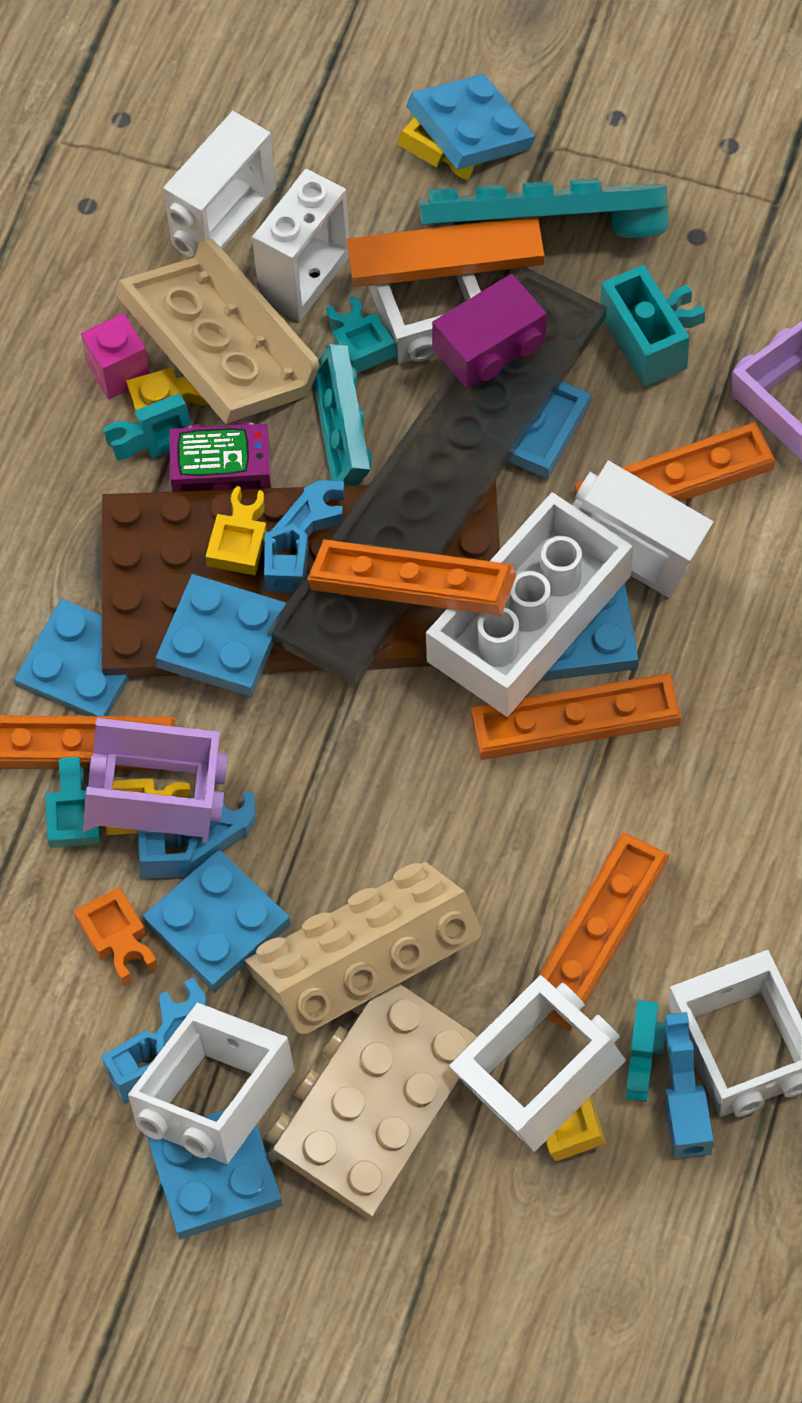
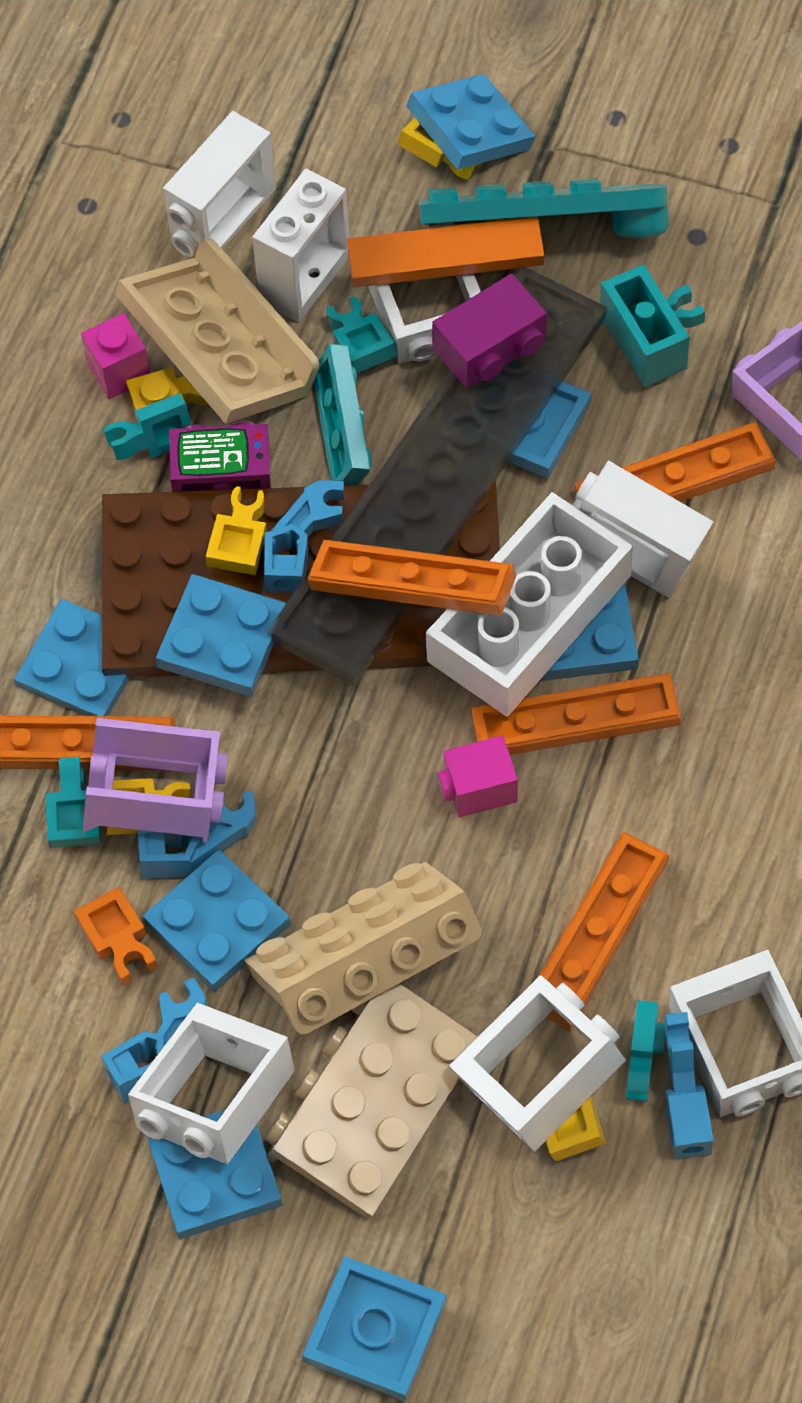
none -> dark azure plate [302,1256,447,1402]
none -> dark pink brick [437,735,518,818]

